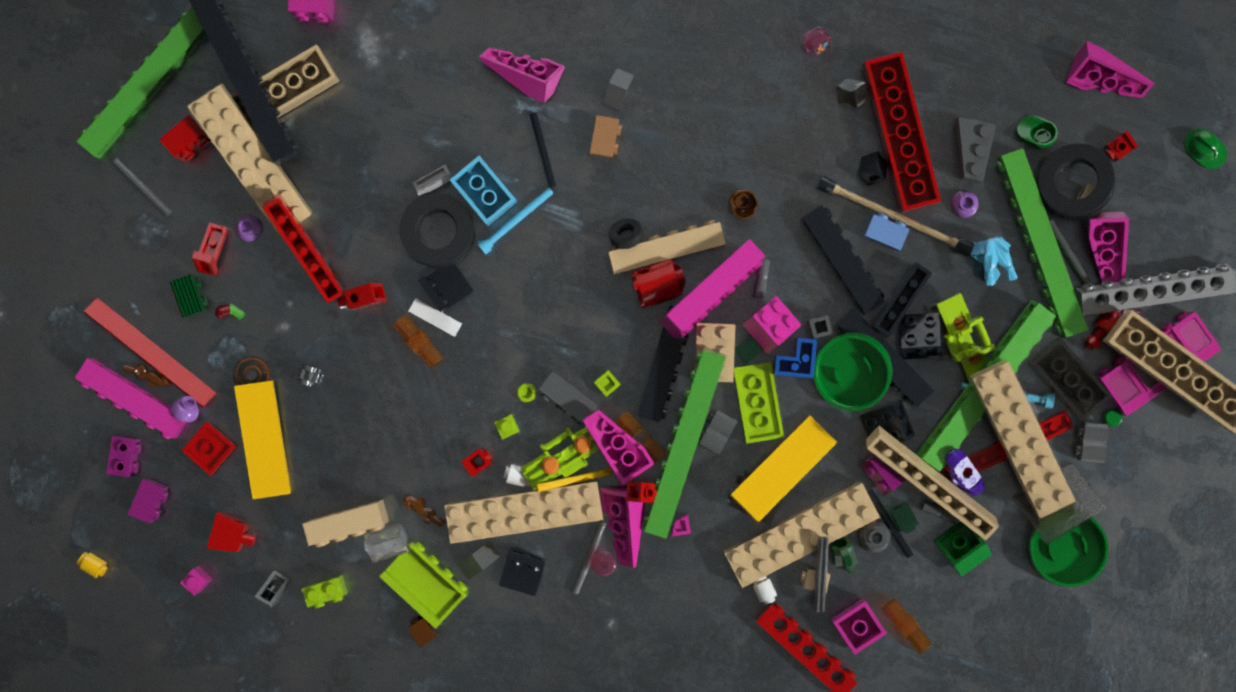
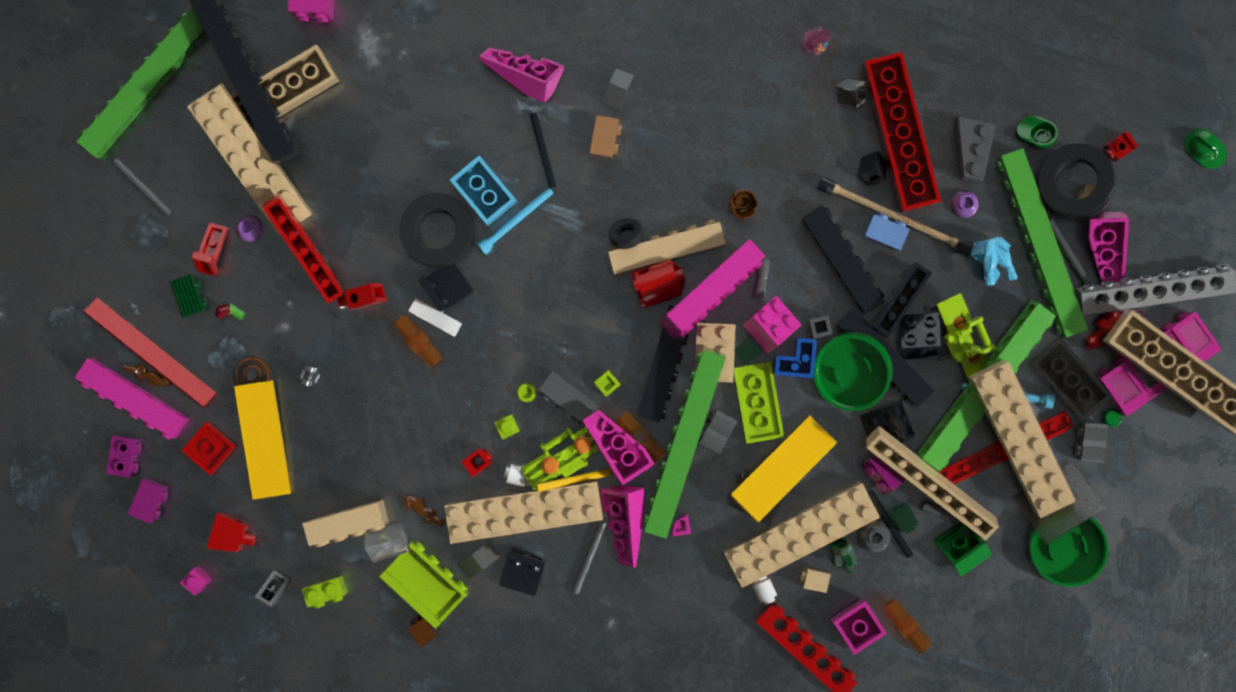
yellow brick [77,552,108,578] -> none
red brick [159,114,211,161] -> none
medium lavender piece [171,396,199,422] -> none
light grey tile [412,164,452,197] -> none
clear pink head [592,550,617,576] -> none
red brick [626,482,657,503] -> none
dark grey axle [814,536,829,612] -> none
dark purple piece [945,448,985,496] -> none
dark pink wedge [1066,41,1154,98] -> none

